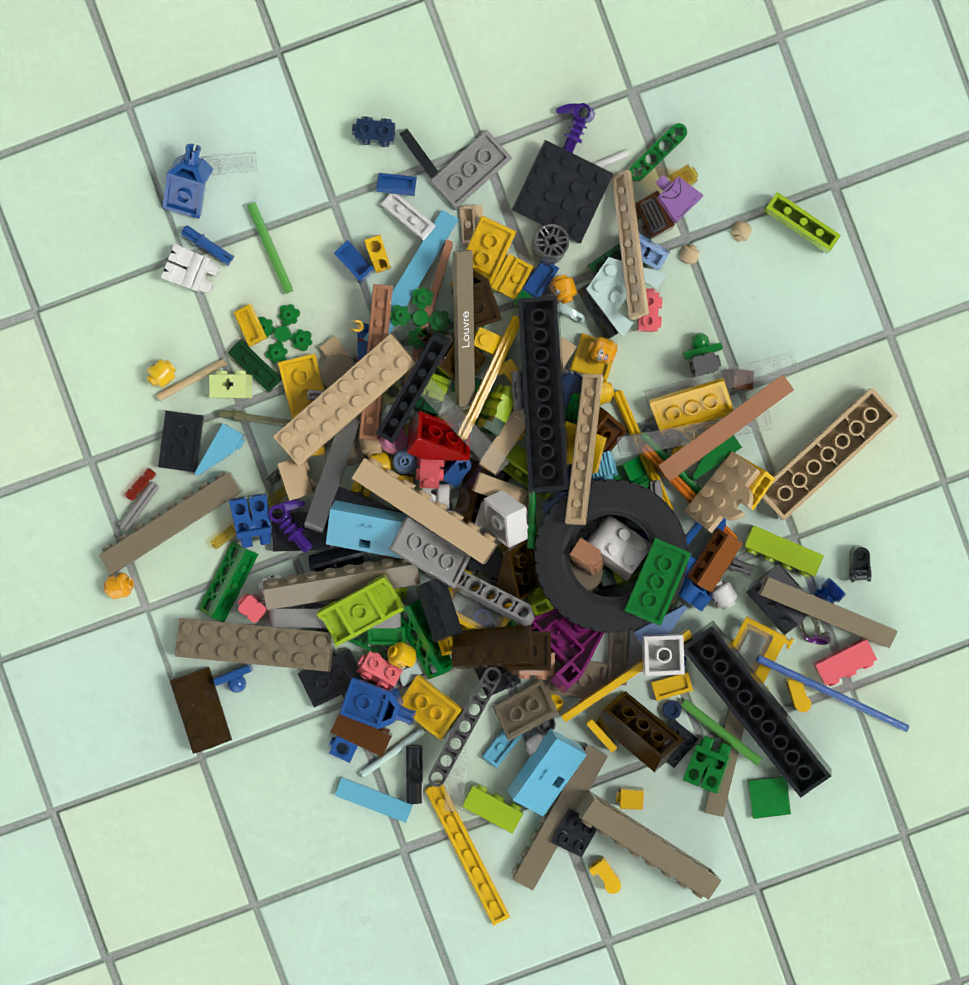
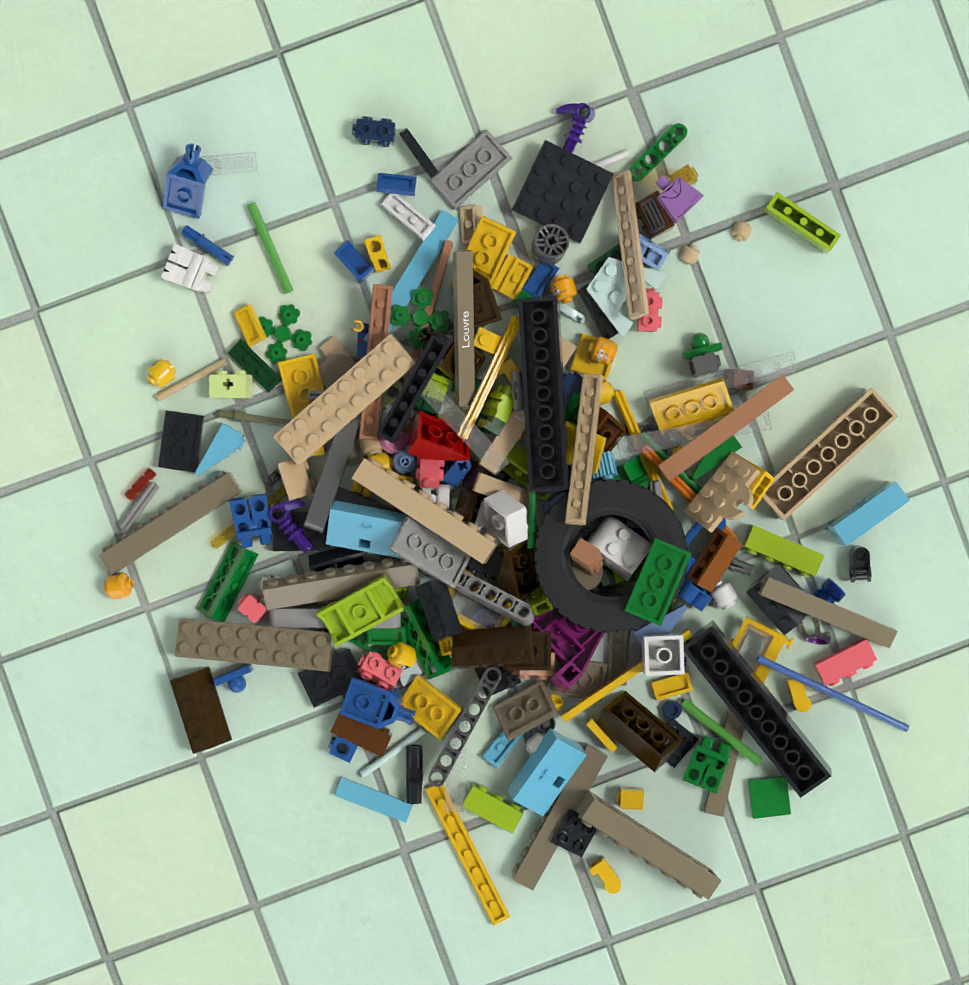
none -> medium azure brick [827,481,910,546]

